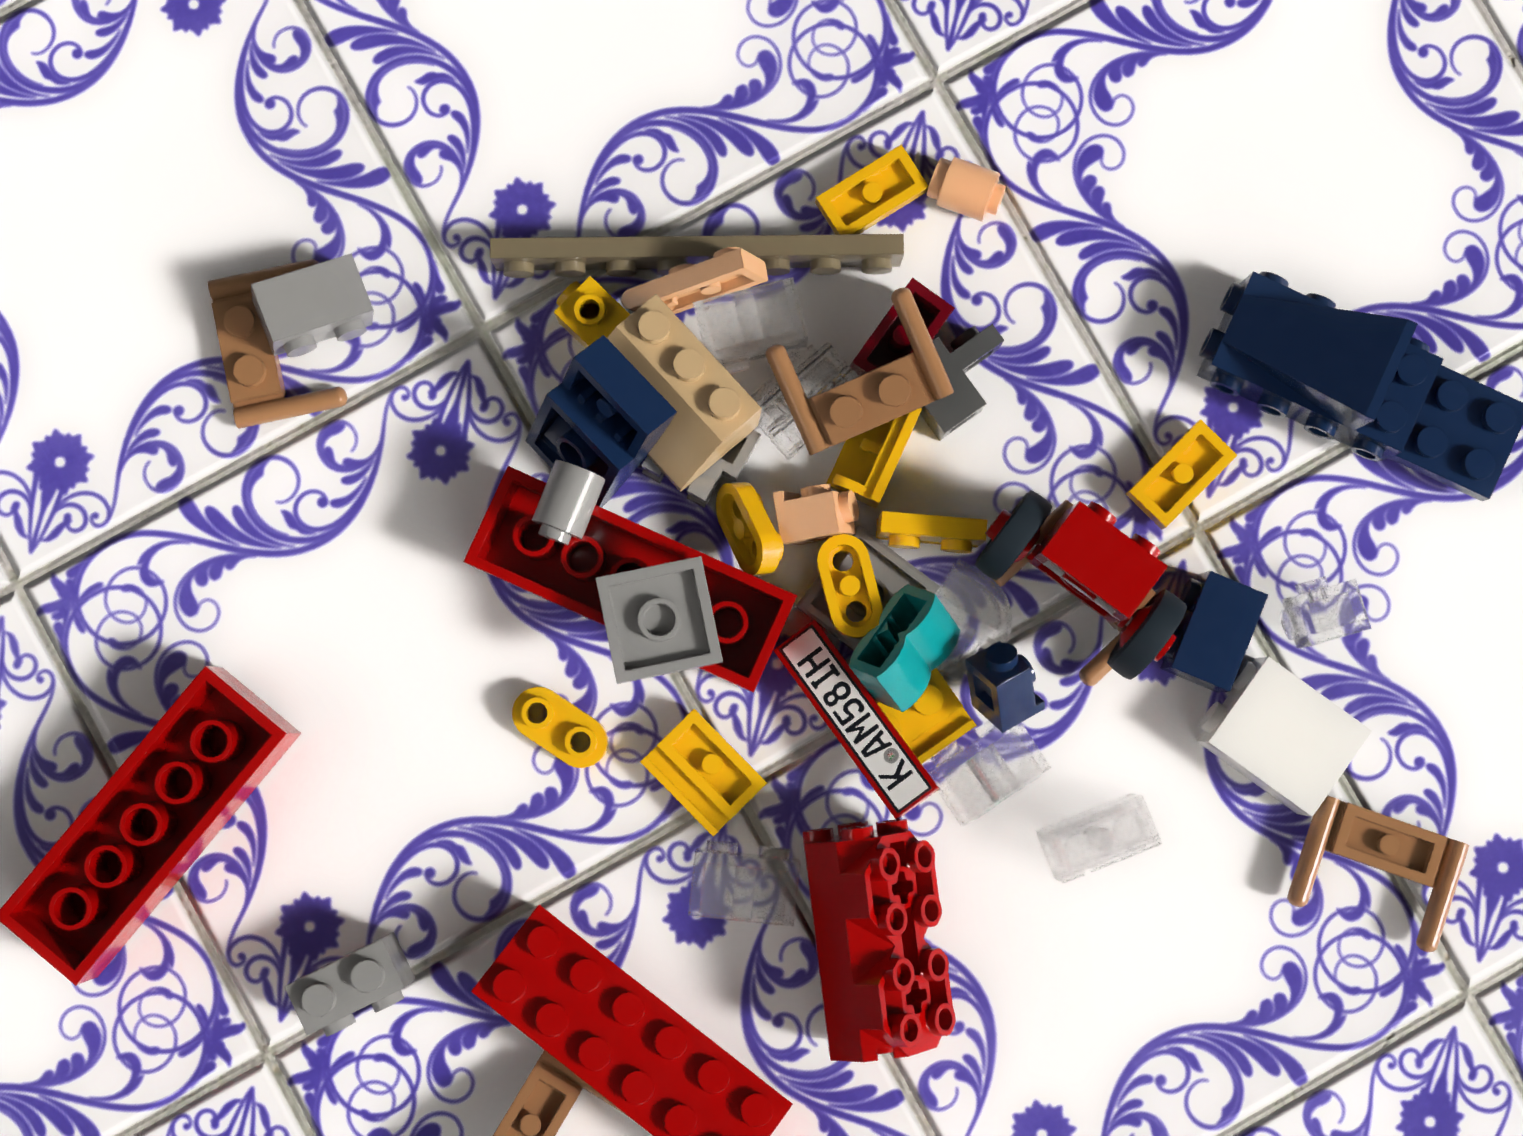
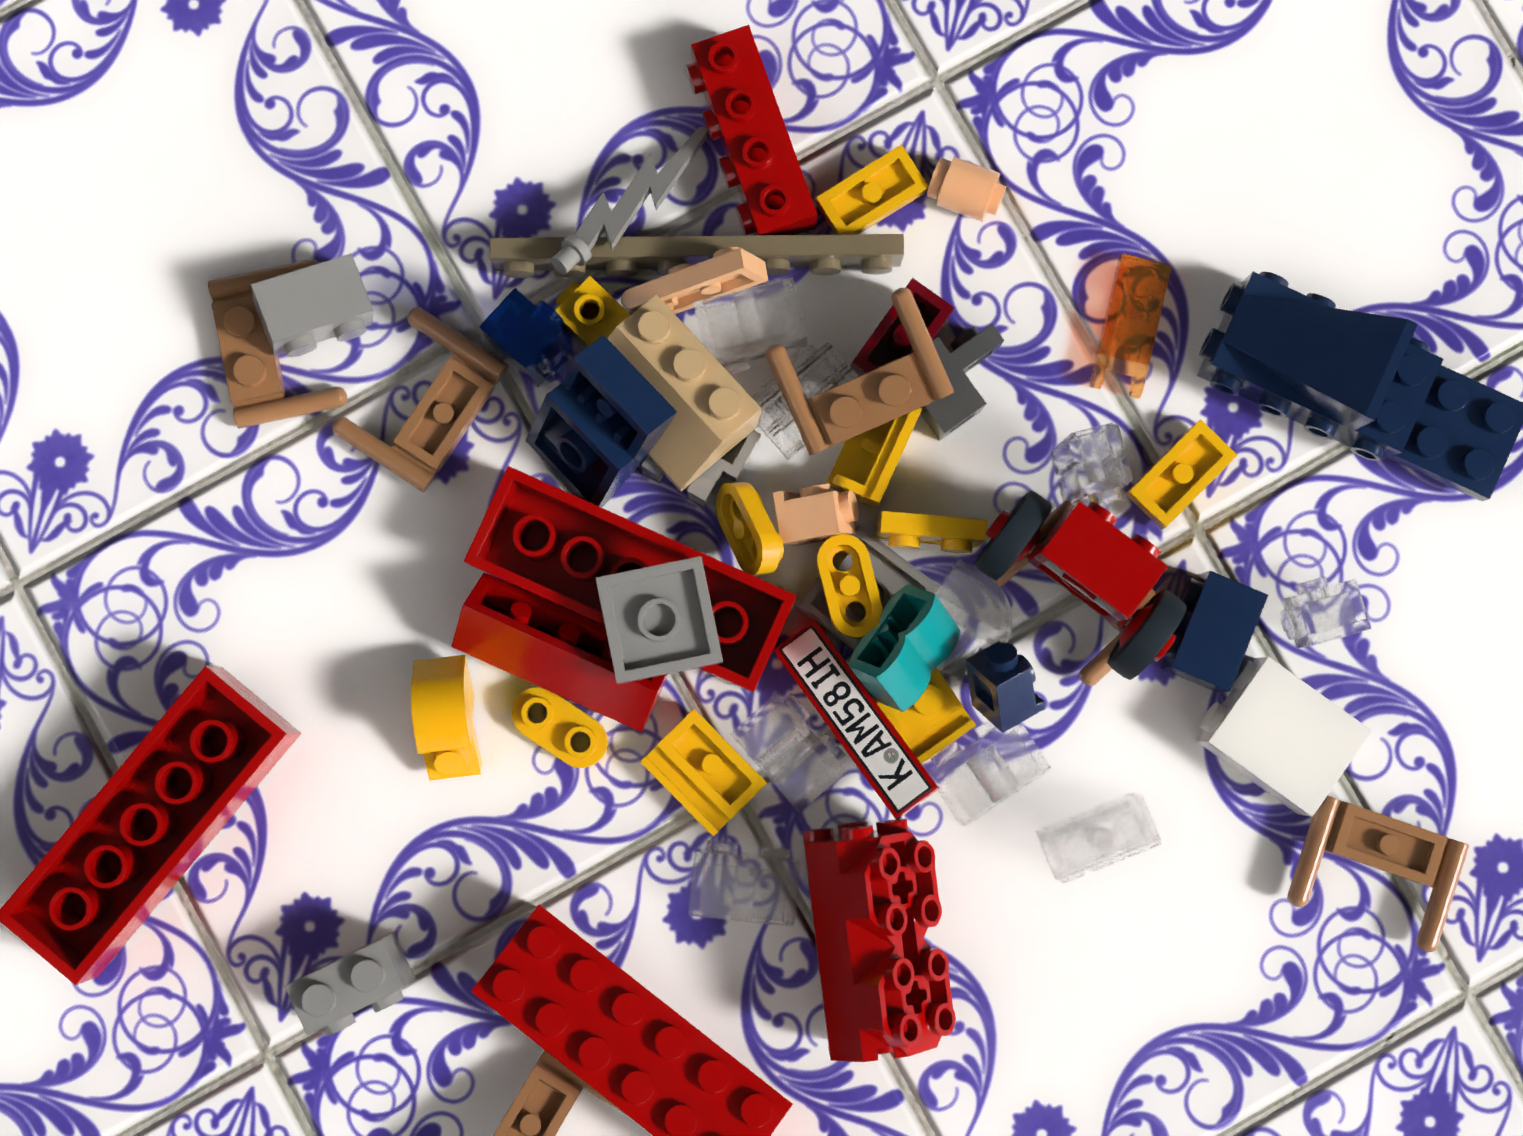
light grey brick [532,460,605,546] -> none
none -> medium nougat plate [332,307,509,492]
none -> yellow brick [411,655,482,781]
none -> red brick [451,573,668,732]
none -> clear blue brick [479,288,572,388]
none -> light grey piece [551,127,707,275]
none -> red brick [685,25,817,235]
none -> clear brick [730,692,847,813]
none -> clear brick [1050,423,1133,508]
none -> clear orange hinge [1089,253,1172,399]

